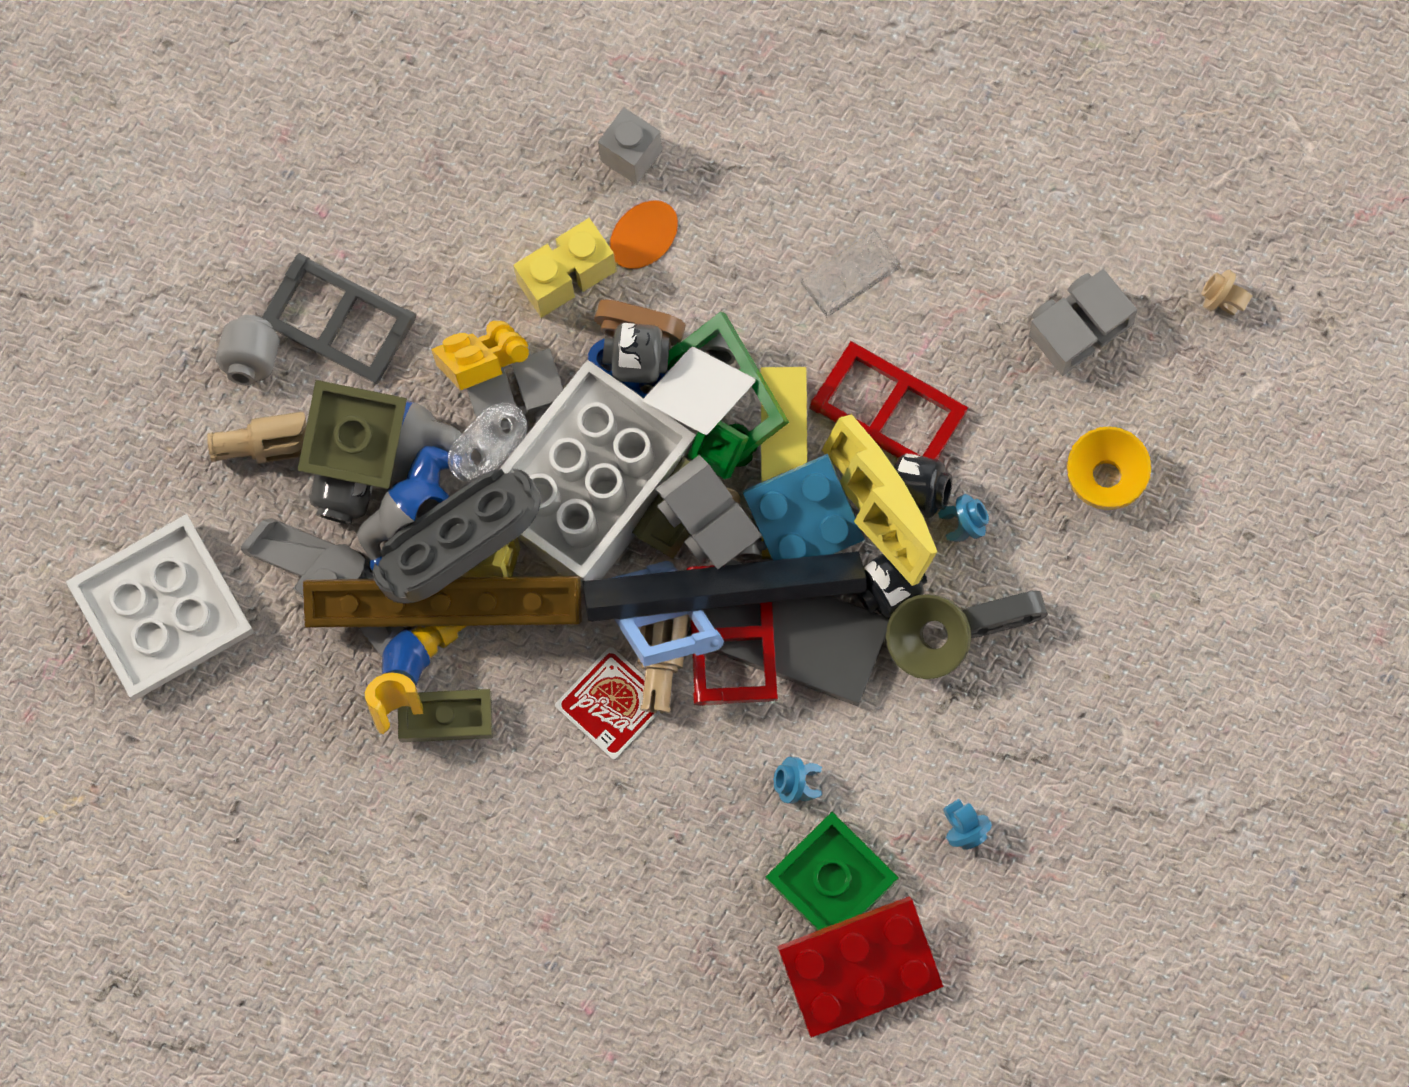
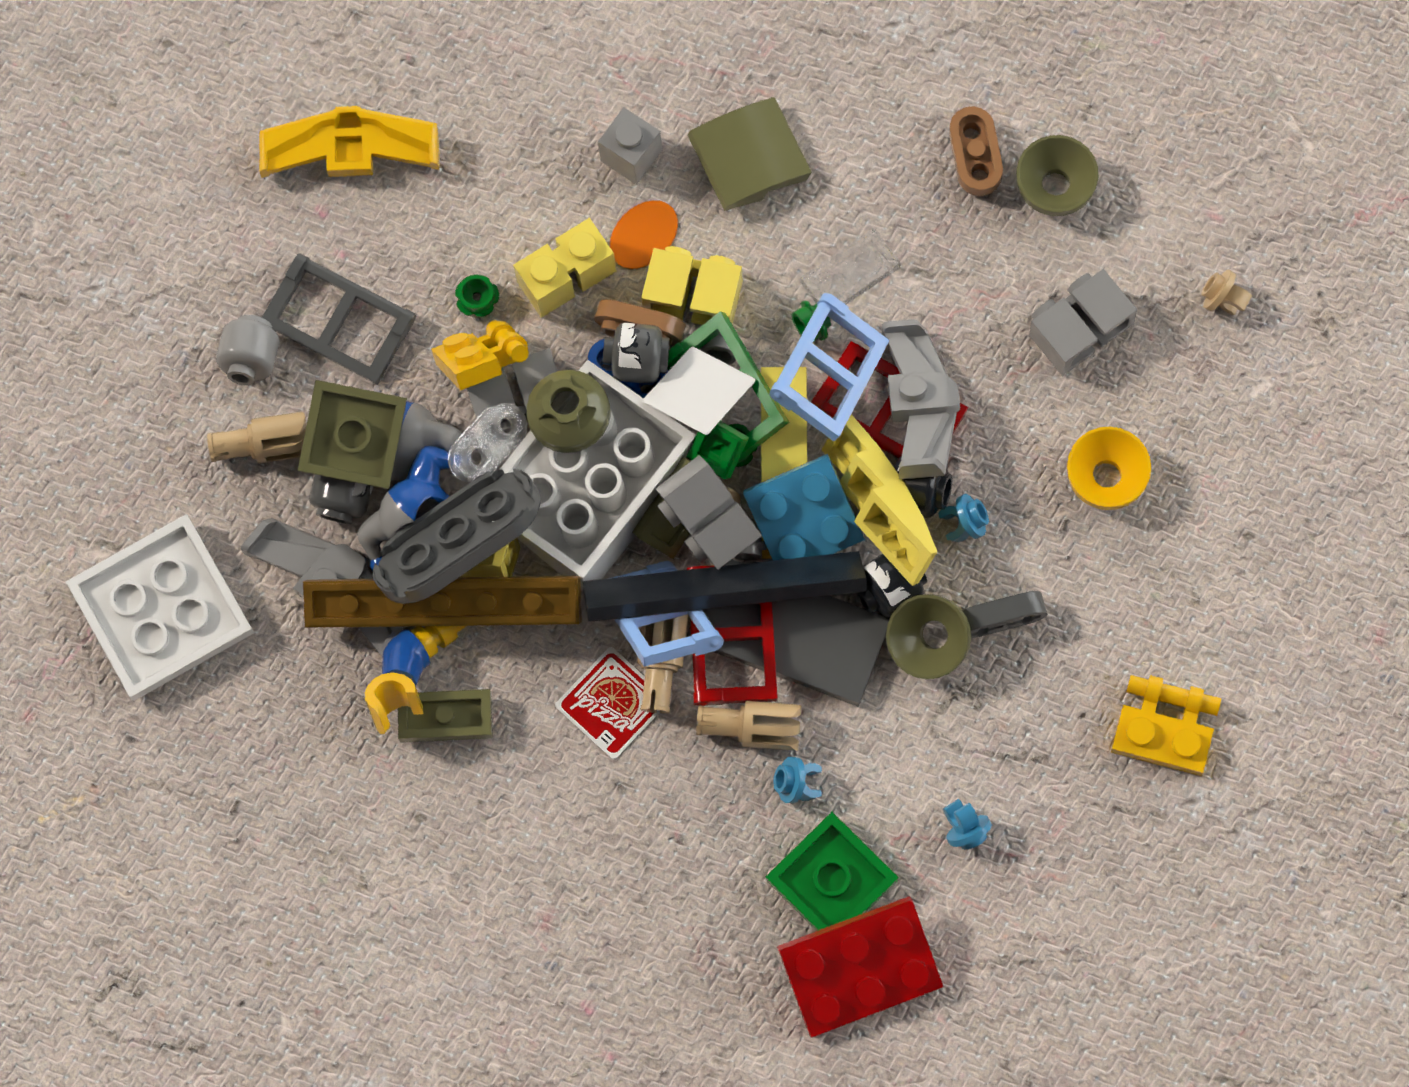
none -> yellow plate [259,106,440,178]
none -> green plate [455,274,499,318]
none -> olive piece [527,370,611,453]
none -> light yellow piece [641,246,743,325]
none -> olive slope [687,97,812,211]
none -> tan arm [696,701,802,751]
none -> light blue window [769,293,889,441]
none -> green plate [791,300,832,342]
none -> light grey plate [882,319,960,480]
none -> medium nougat plate [949,106,1003,196]
none -> olive piece [1016,135,1099,216]
none -> yellow plate [1110,675,1222,777]

